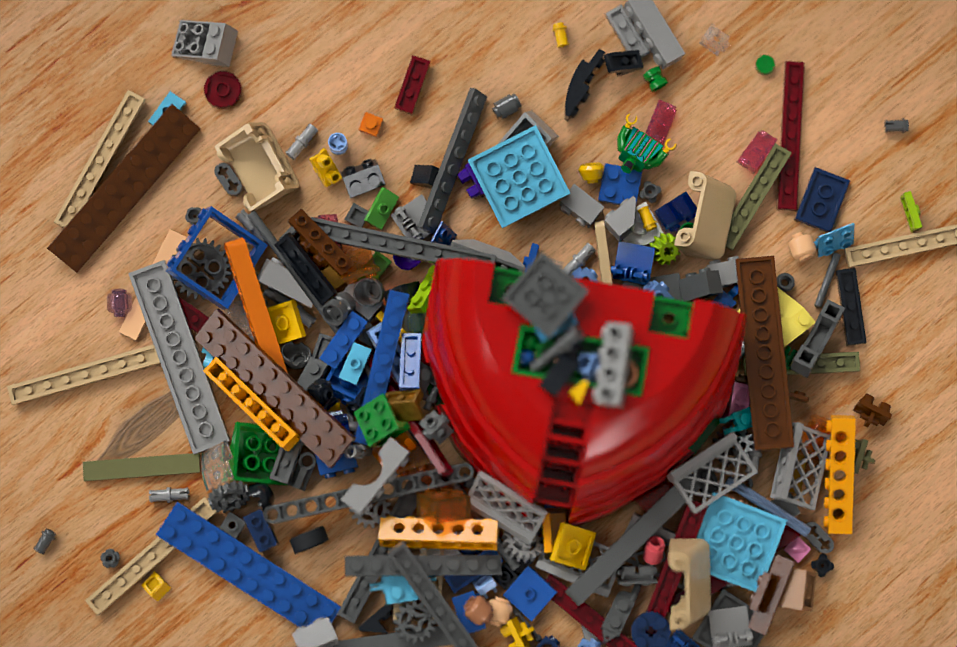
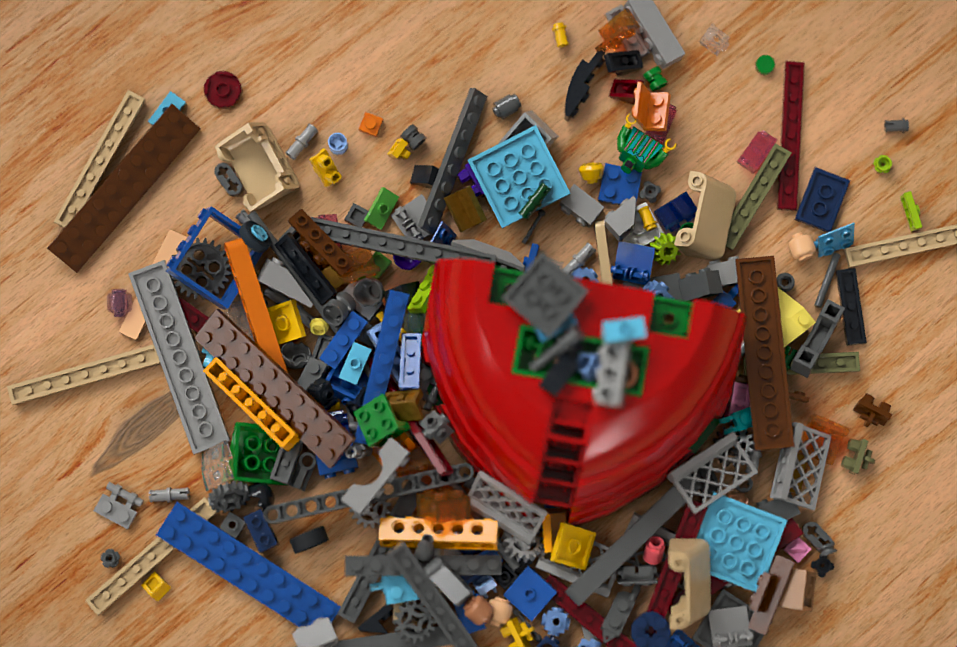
dark grey pin [33,528,56,554] -> none
olive tile [83,453,201,481] -> none
light grey slope [171,20,238,67] -> none
dark grey plate [185,207,202,225] -> none
bracket [340,159,386,198] -> none
dark red plate [394,55,430,115] -> none
blue hinge [520,350,535,367] -> none
yellow slope [569,380,588,406] -> none
clear red slope [635,482,673,513] -> none
sand blue axle [725,476,811,537] -> none
light orange brick [823,415,856,534] -> none
none -> light grey plate [93,482,144,529]
none -> black wheel [239,221,272,253]
none -> light yellow plate [310,318,329,336]
none -> yellow tile [387,139,411,160]
none -> dark grey wheel [400,124,427,151]
none -> dark grey cone [415,534,434,563]
none -> beam [423,556,474,607]
none -> pearl gold panel [444,185,487,233]
none -> dark green pin [518,182,551,220]
none -> dark grey hinge [522,209,546,244]
none -> medium blue brick [541,607,570,636]
none -> clear orange bracket [595,8,640,52]
none -> medium azure plate [602,317,647,343]
none -> dark red slope [609,79,644,105]
none -> orange bracket [632,82,671,131]
none -> dark grey bush [818,542,837,556]
none -> lime plate [873,155,892,173]

